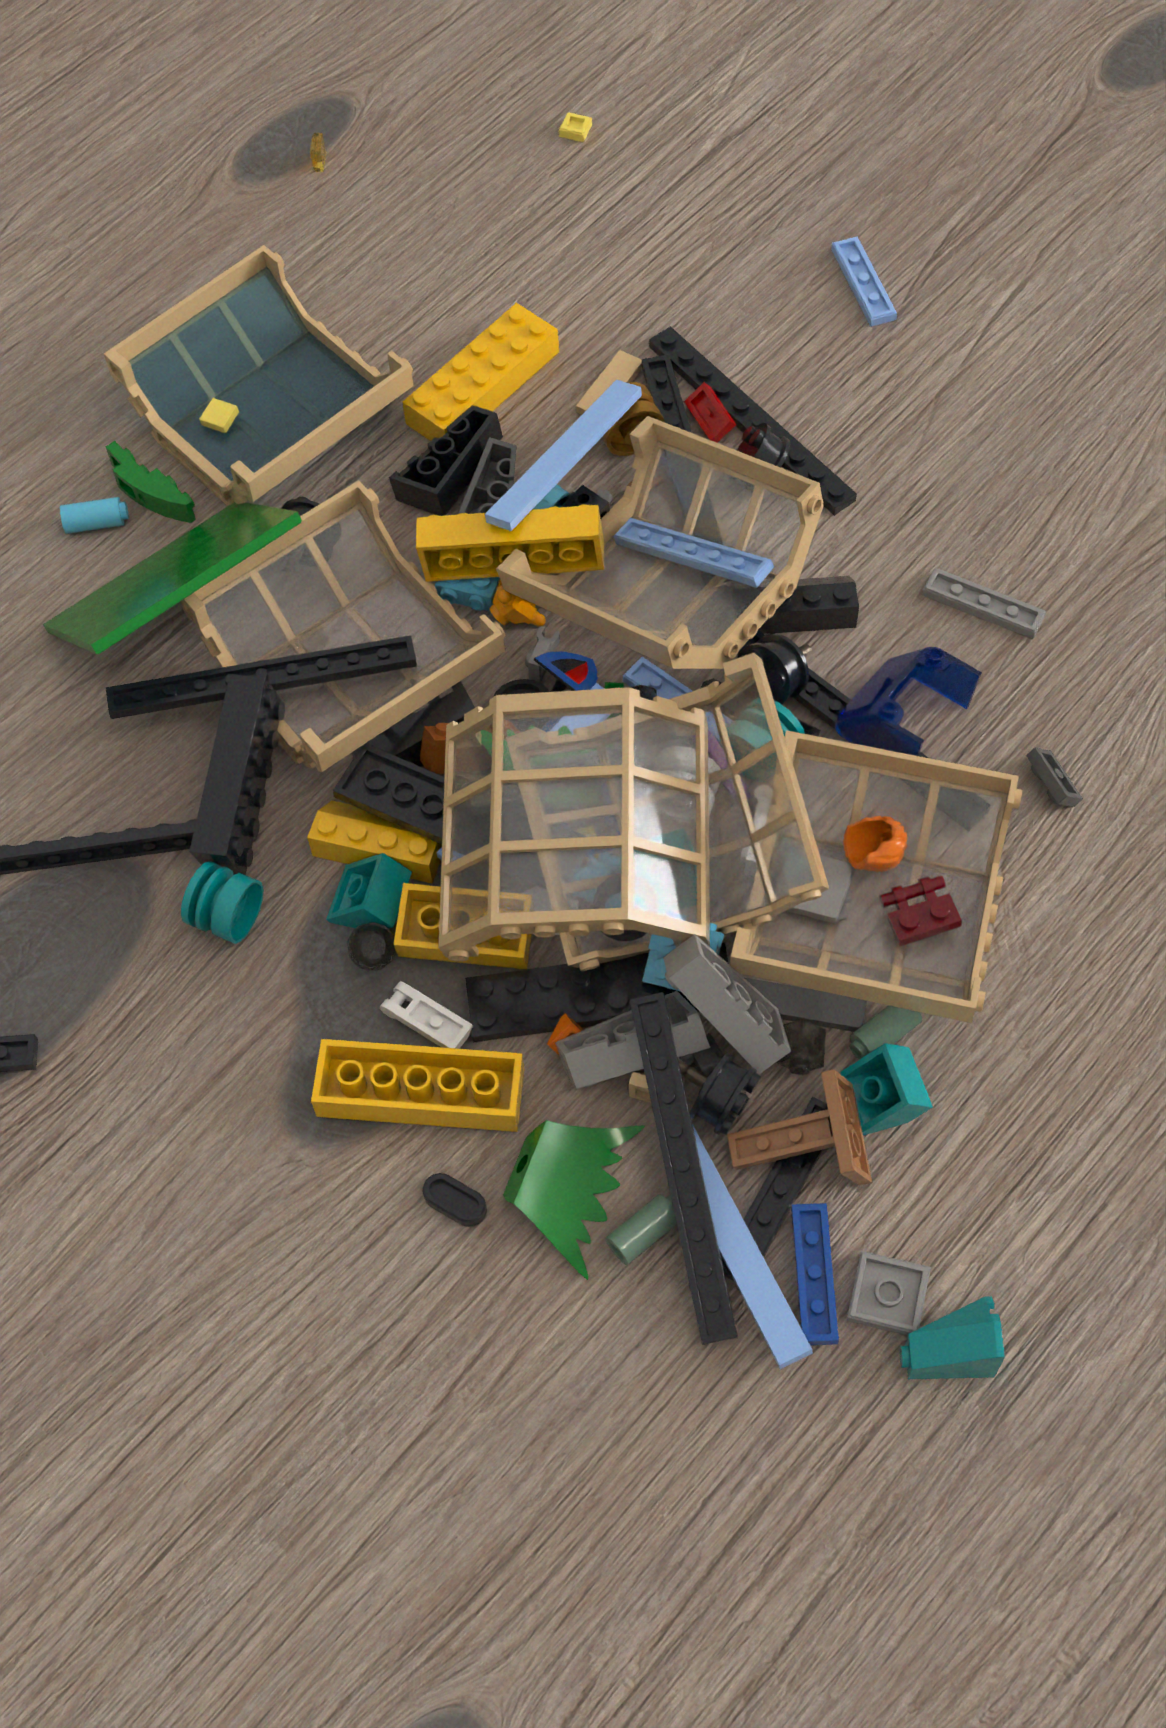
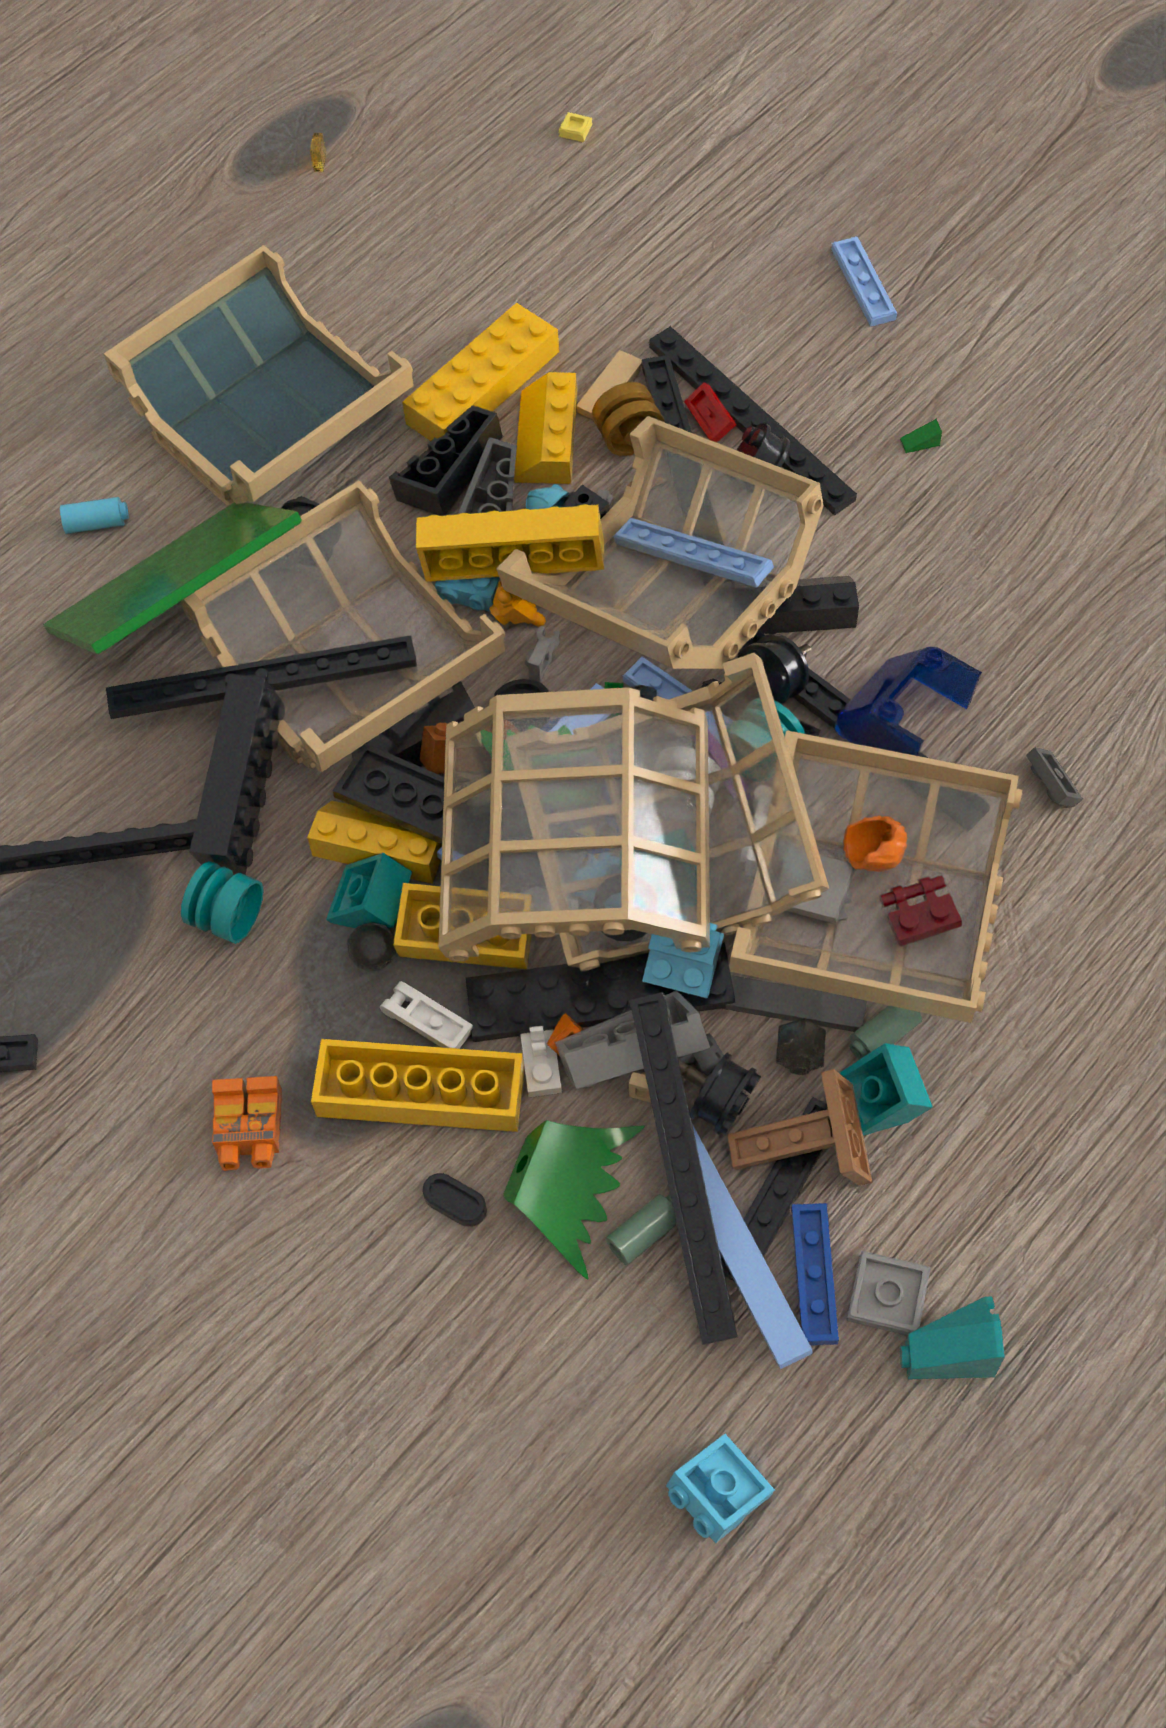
green slope [106,441,196,523] -> none
light yellow tile [199,398,239,433] -> none
light blue tile [485,380,642,531] -> none
shield [534,652,598,692] -> none
light grey wedge [663,934,791,1074] -> none
light grey tile [922,568,1046,639] -> none
none -> orange hips [212,1076,282,1171]
none -> yellow slope [514,372,577,484]
none -> white plate [520,1026,562,1097]
none -> medium azure plate [666,1434,775,1543]
none -> green piece [900,419,942,453]

